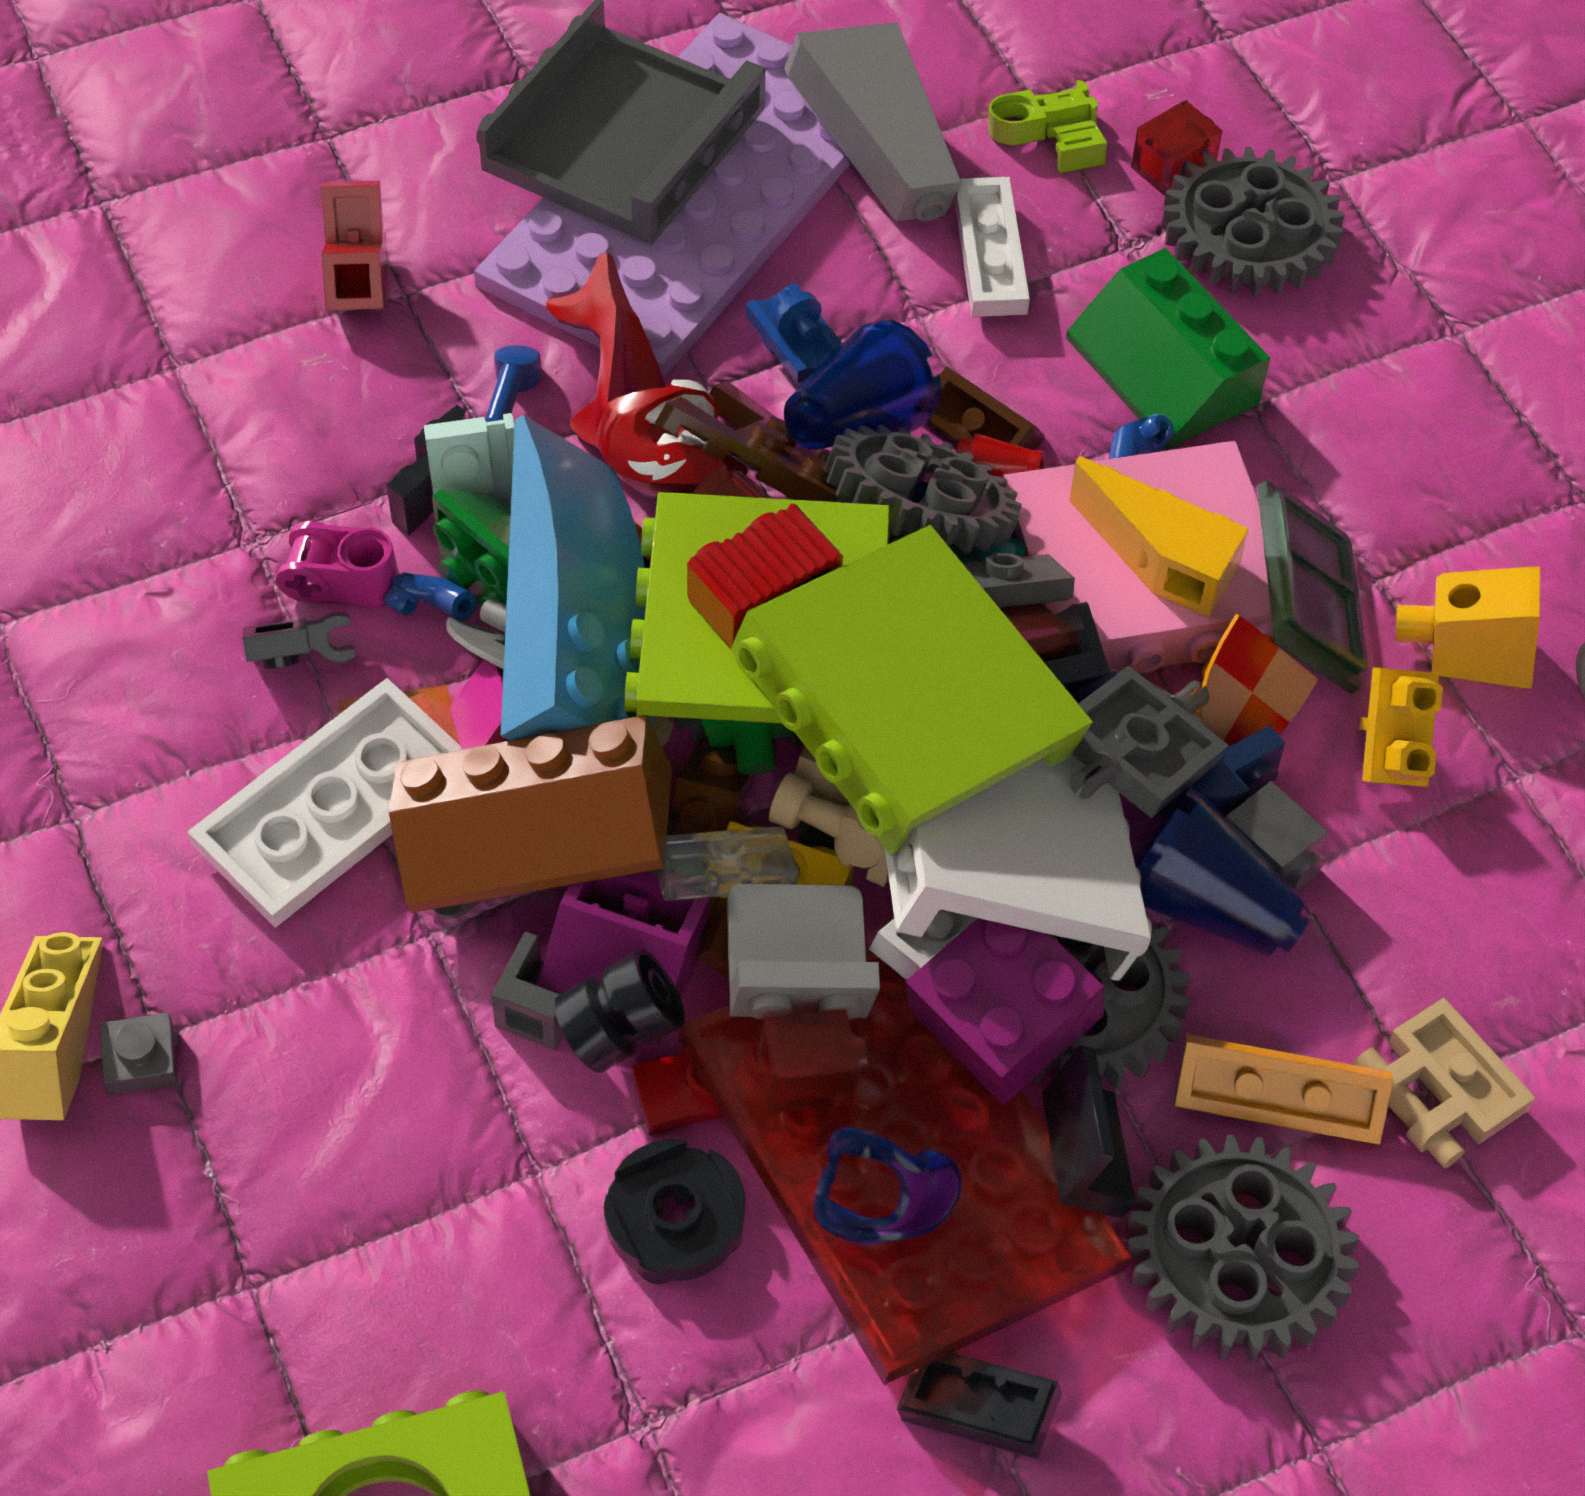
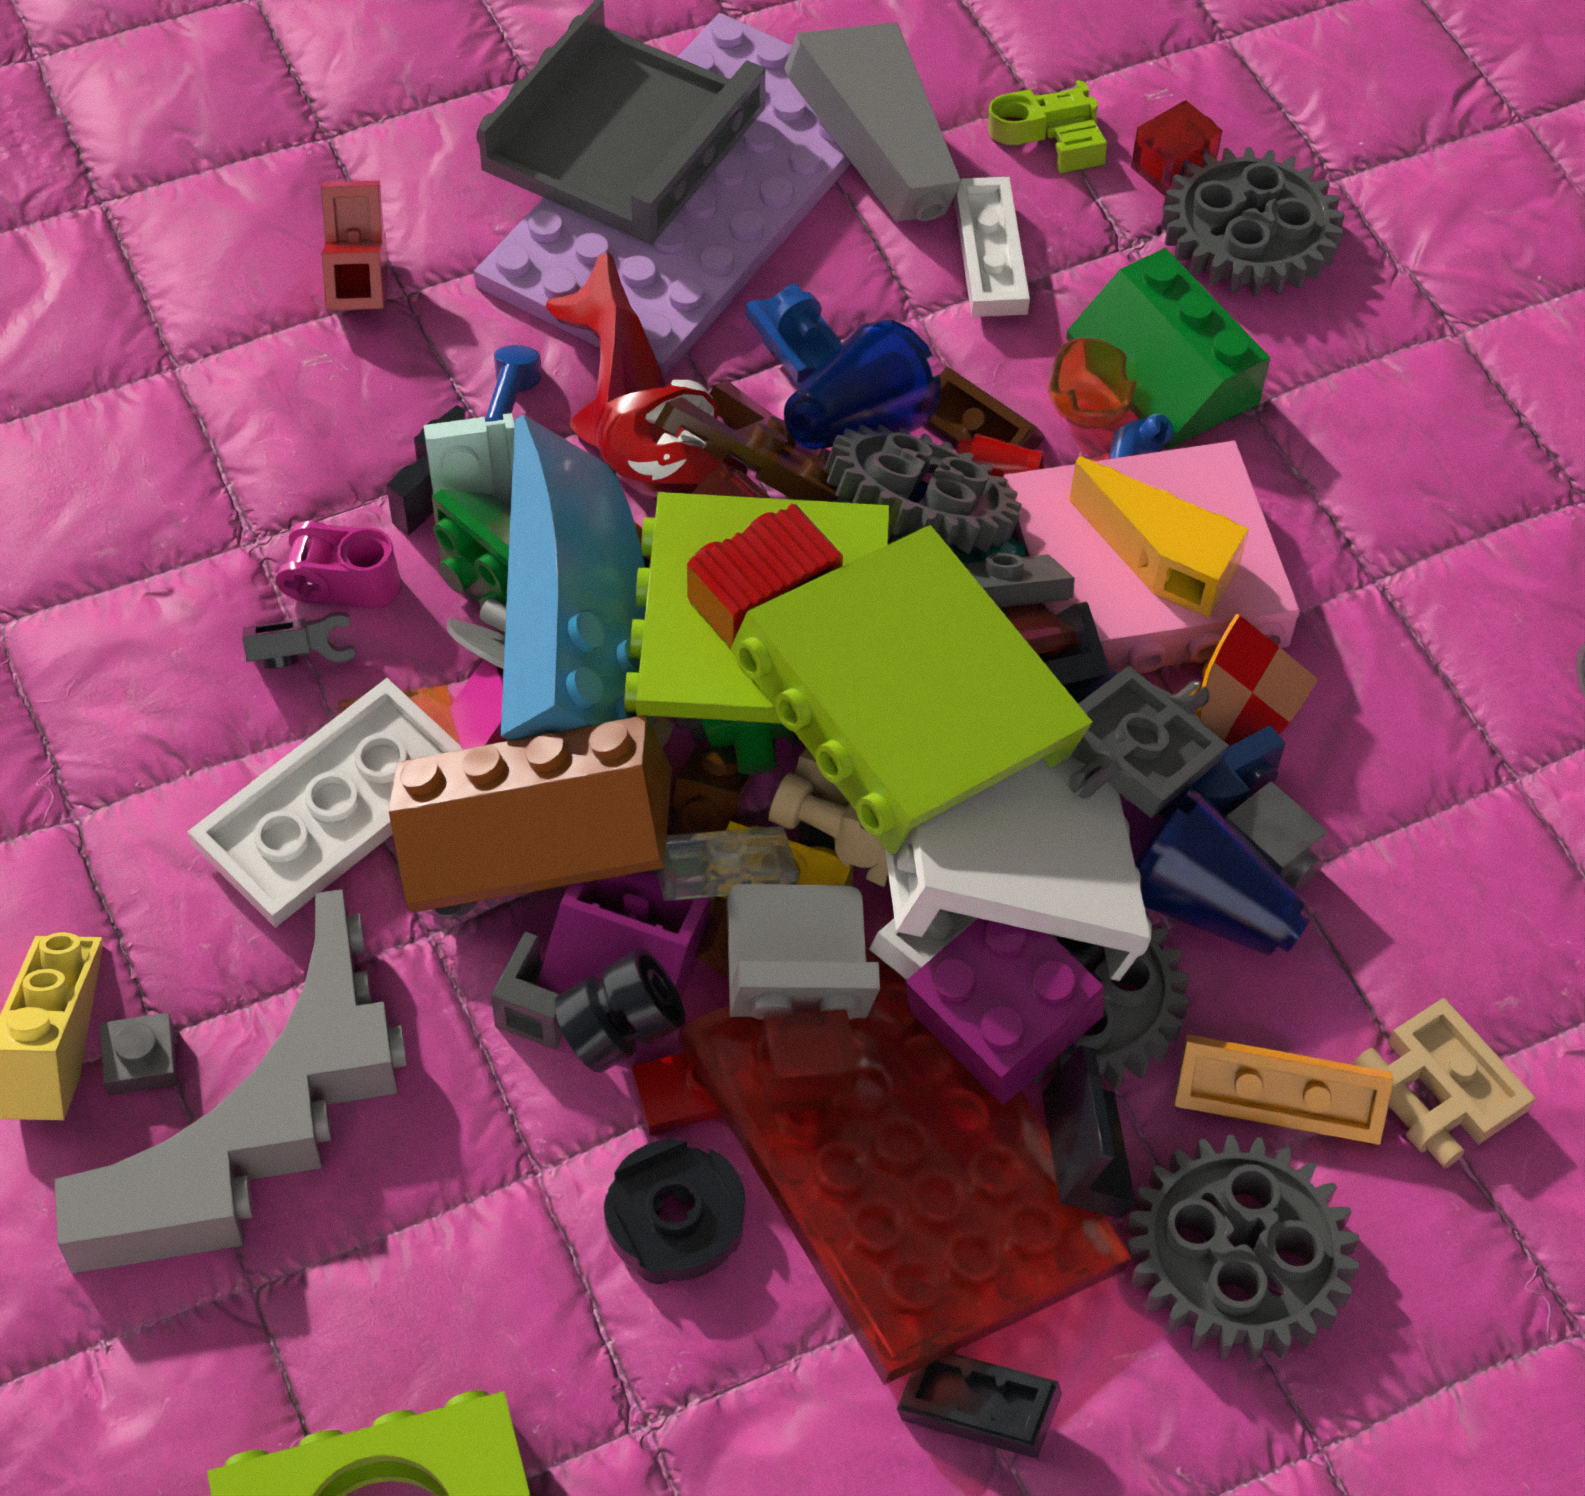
blue arm [384,572,477,621] -> none
clear blue piece [813,1127,962,1245] -> none
piece [1257,480,1369,694] -> none
yellow hips [1359,667,1443,787] -> none
yellow torso [1395,567,1540,688] -> none
none -> light grey arch [55,889,407,1274]
none -> clear orange hair [1047,337,1137,429]

